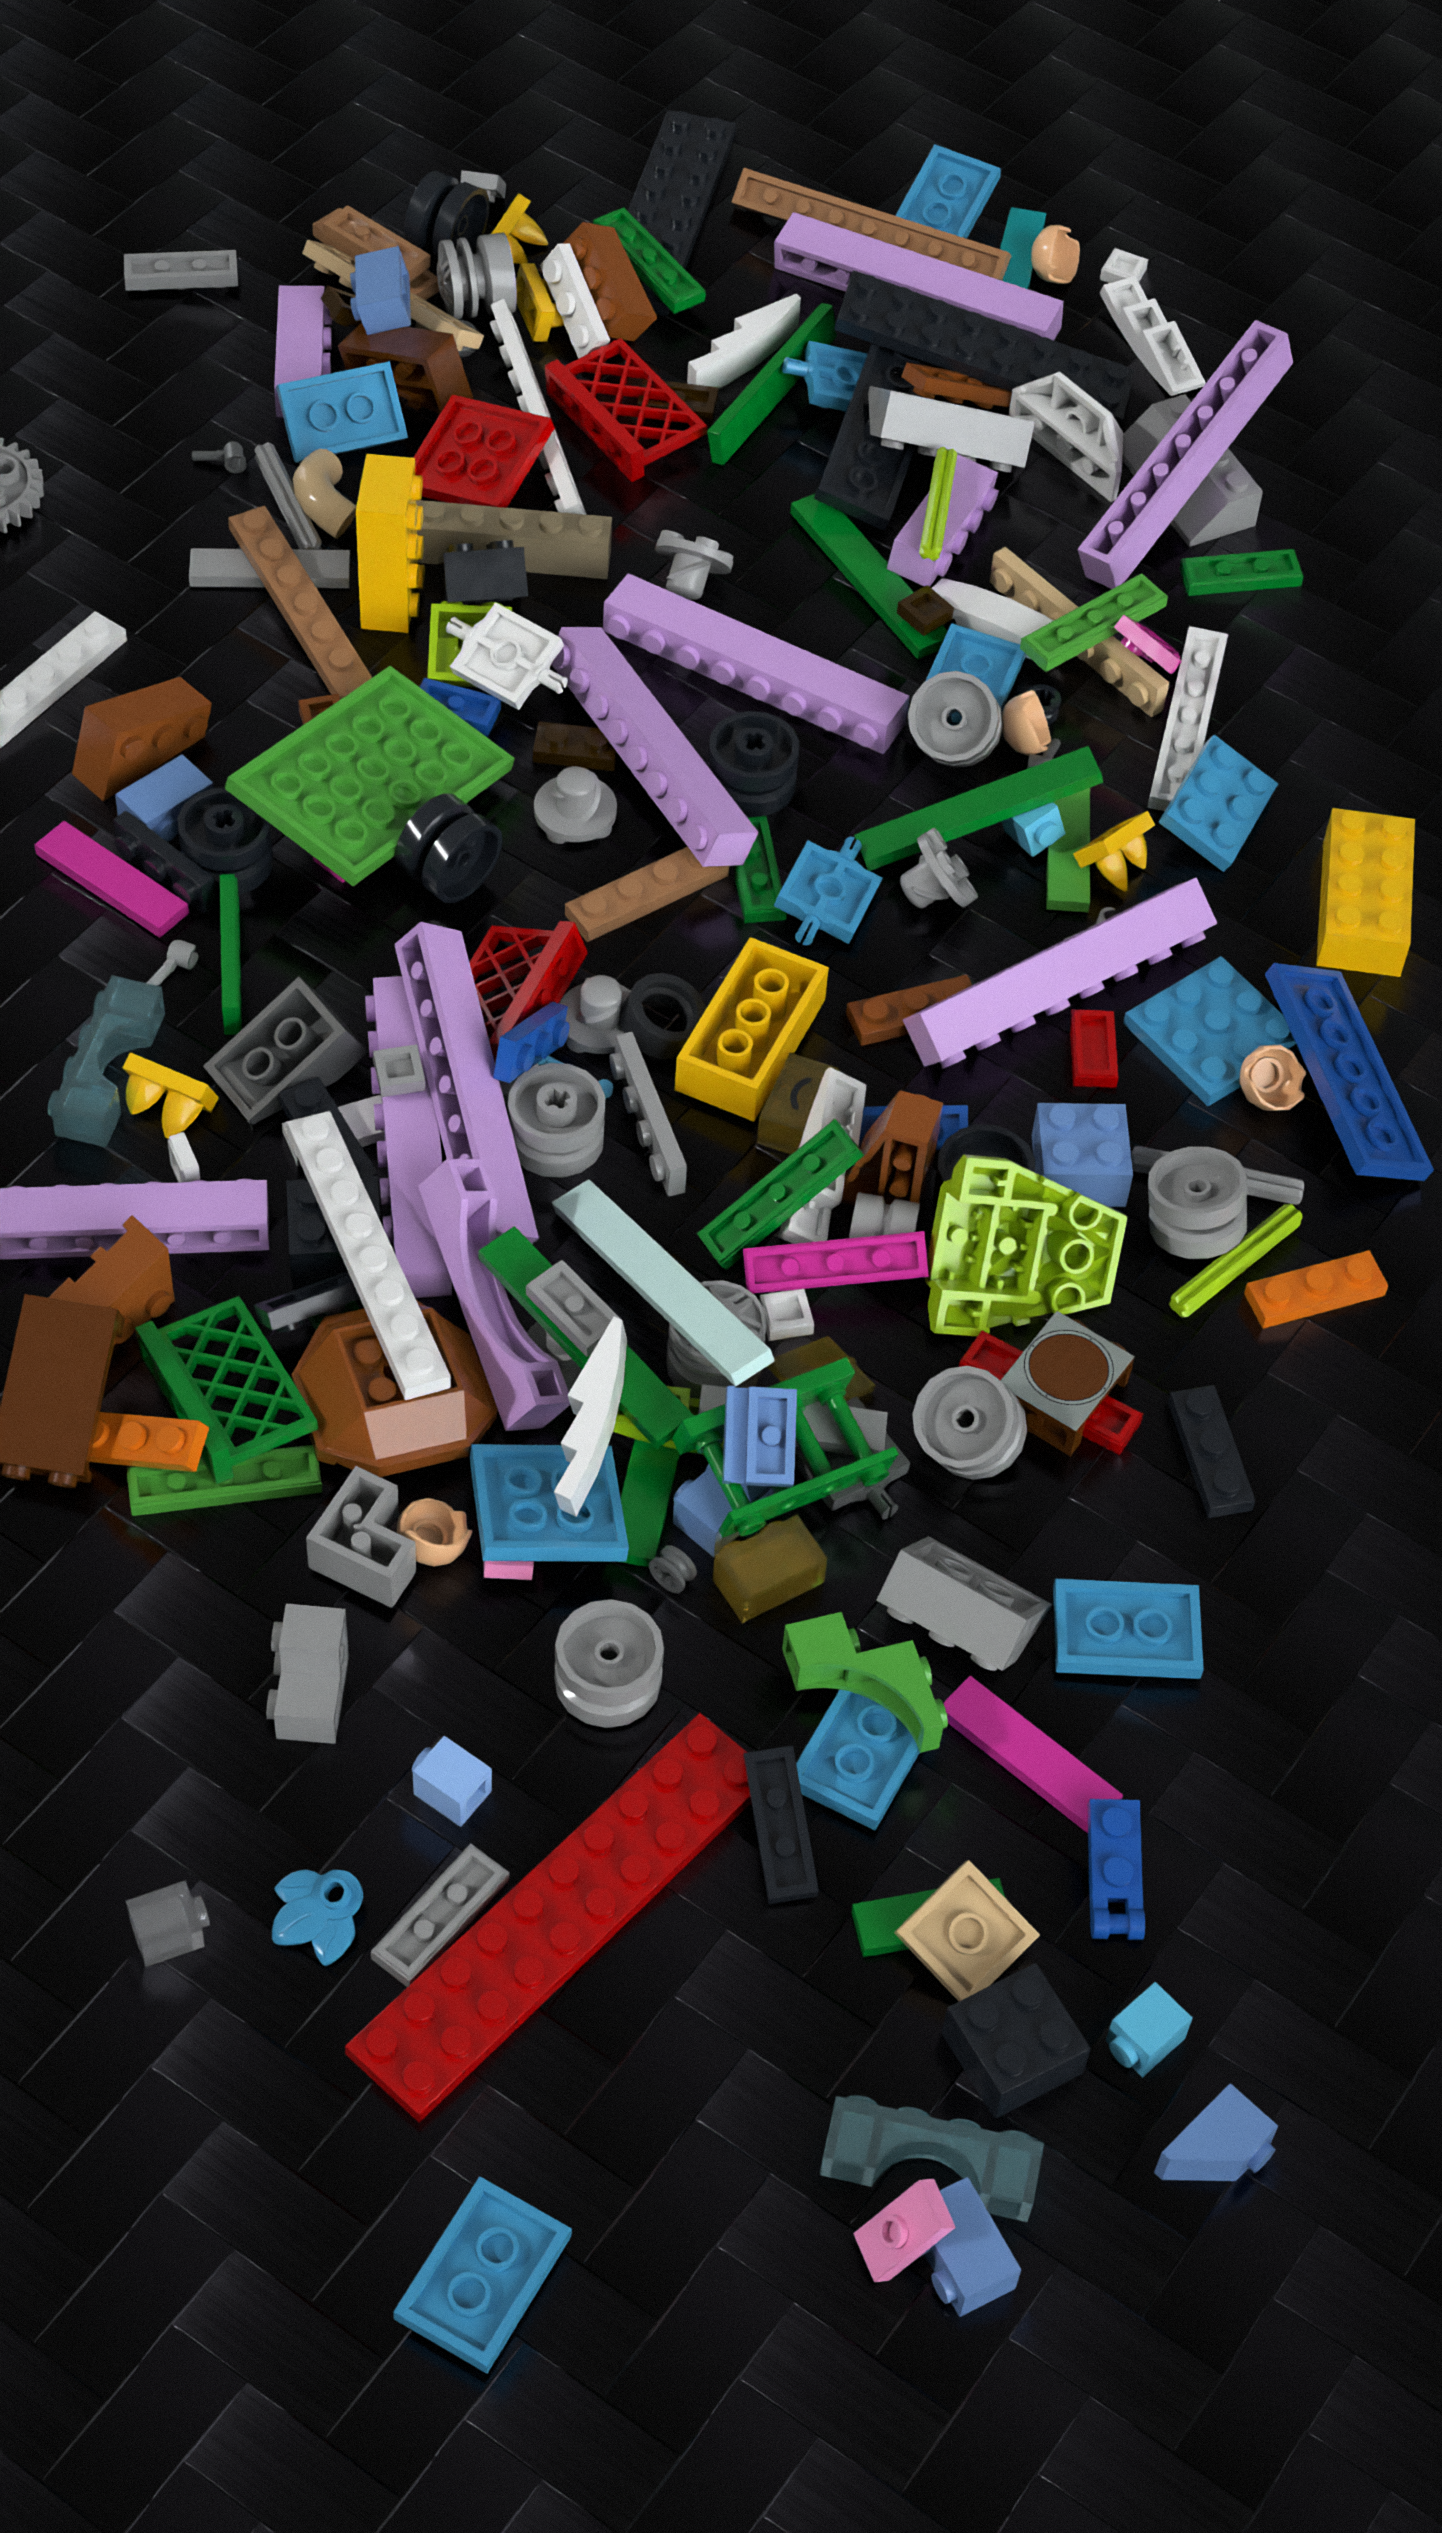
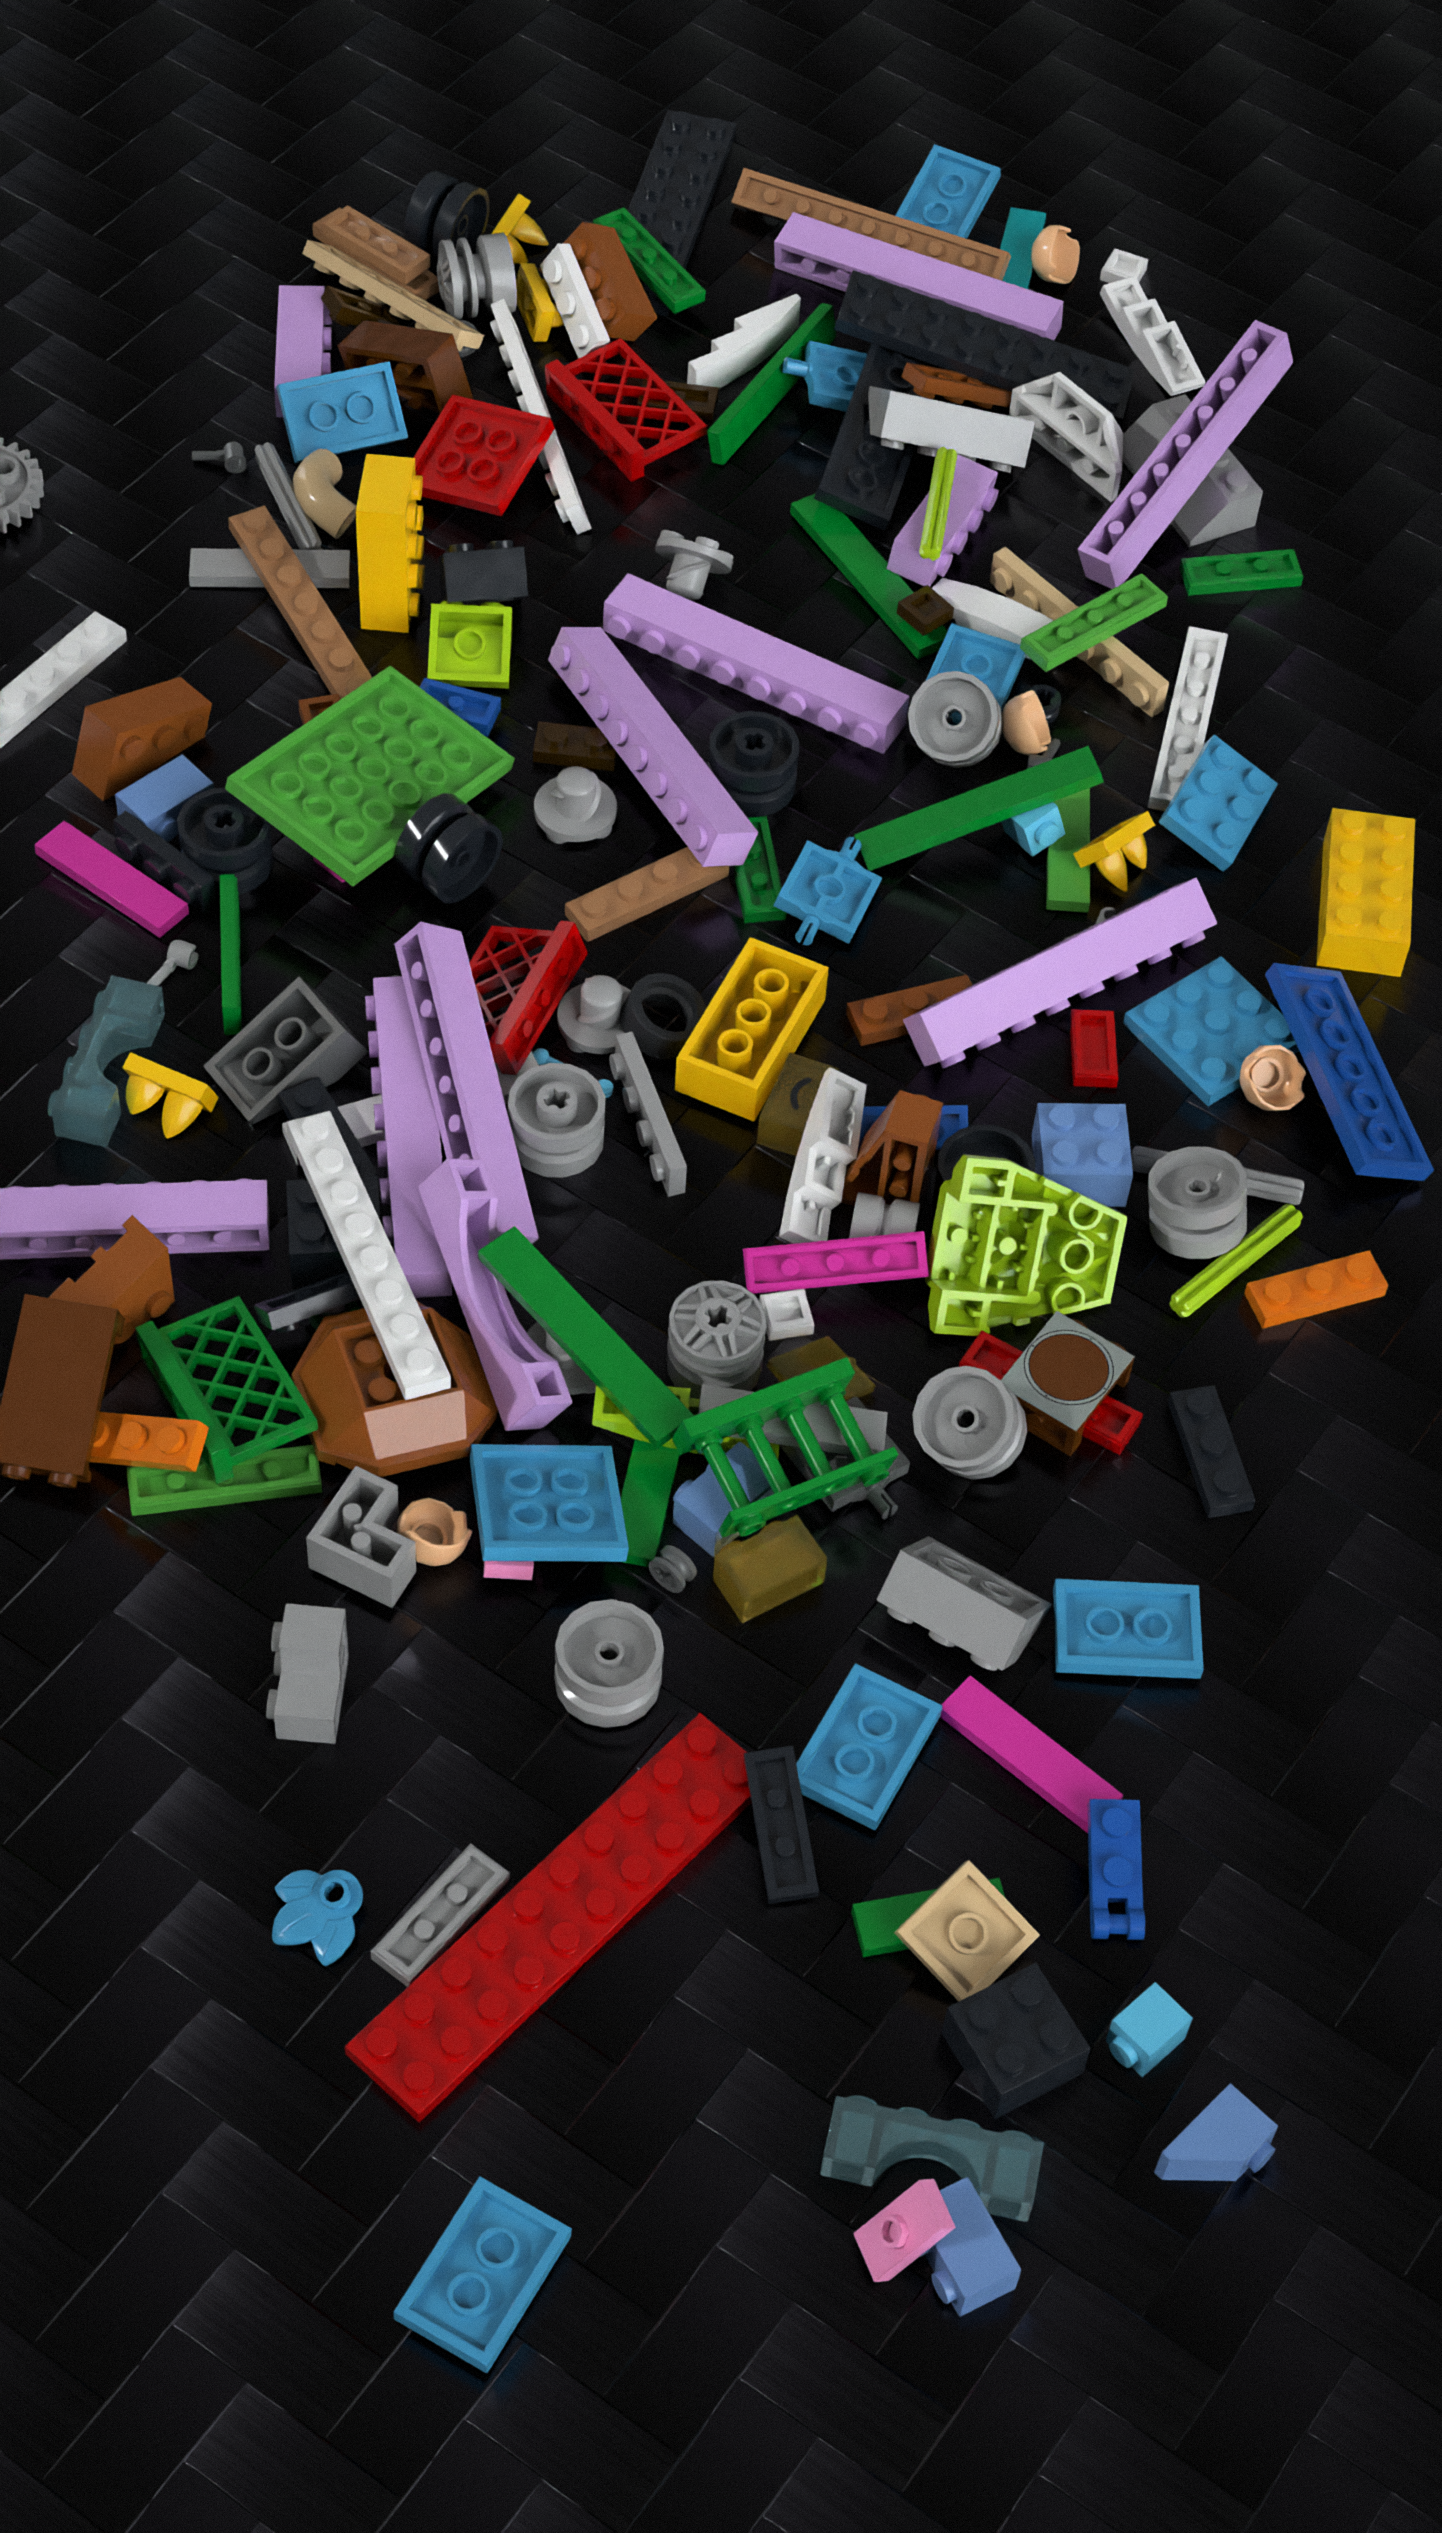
light grey plate [124,250,238,291] -> none
clear brick [126,1881,210,1967] -> none
white tile [168,1132,200,1183] -> none
medium blue brick [350,246,411,335] -> none
light grey plate [373,1044,425,1097] -> none
light blue brick [412,1736,492,1827] -> none
dark tan brick [416,500,612,579] -> none
white plate [446,602,568,710] -> none
light grey plate [460,170,506,203] -> none
blue plate [493,1001,570,1083] -> none
light grey plate [526,1260,620,1357] -> none
light aqua tile [552,1179,775,1386] -> none
white slope [554,1316,627,1517] -> none
green tile [697,1119,864,1270] -> none
medium blue plate [722,1386,797,1487] -> none
bright green arch [782,1612,948,1753] -> none
light grey plate [900,828,978,908] -> none
wing [1114,615,1182,674] -> none

